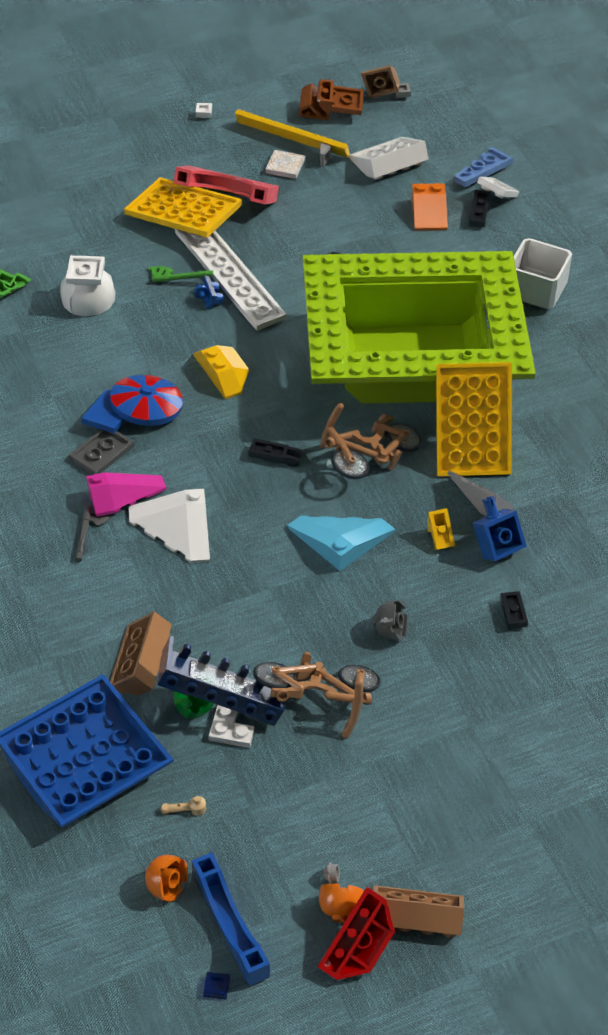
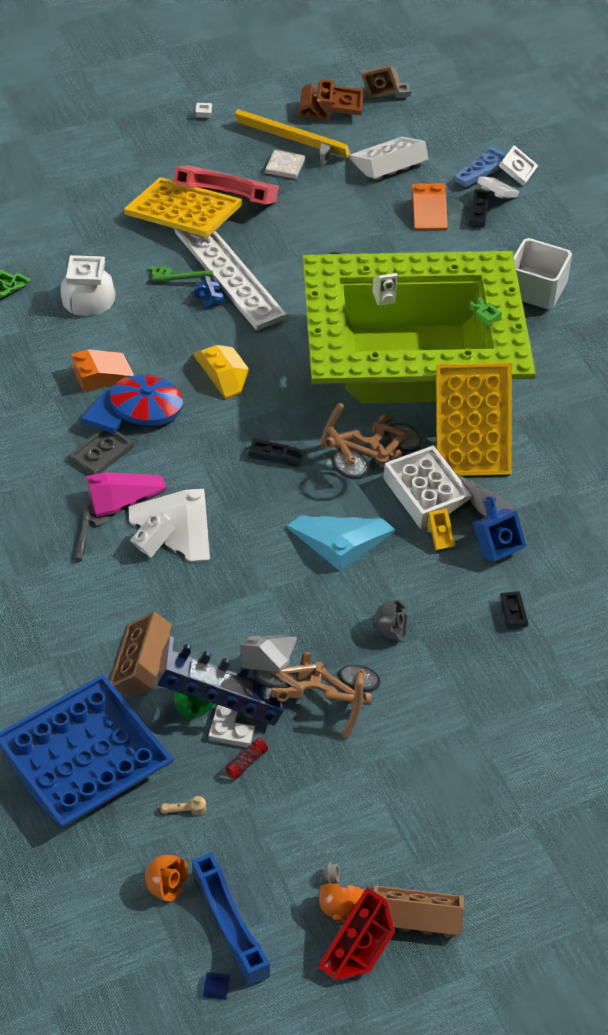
none -> orange slope [71,349,134,393]
none -> white brick [130,511,175,558]
none -> red piece [225,738,268,780]
none -> light grey wedge [240,635,297,672]
none -> white slope [372,273,398,306]
none -> white slope [383,445,472,529]
none -> bright green plate [470,298,502,326]
none -> white tile [498,146,538,186]

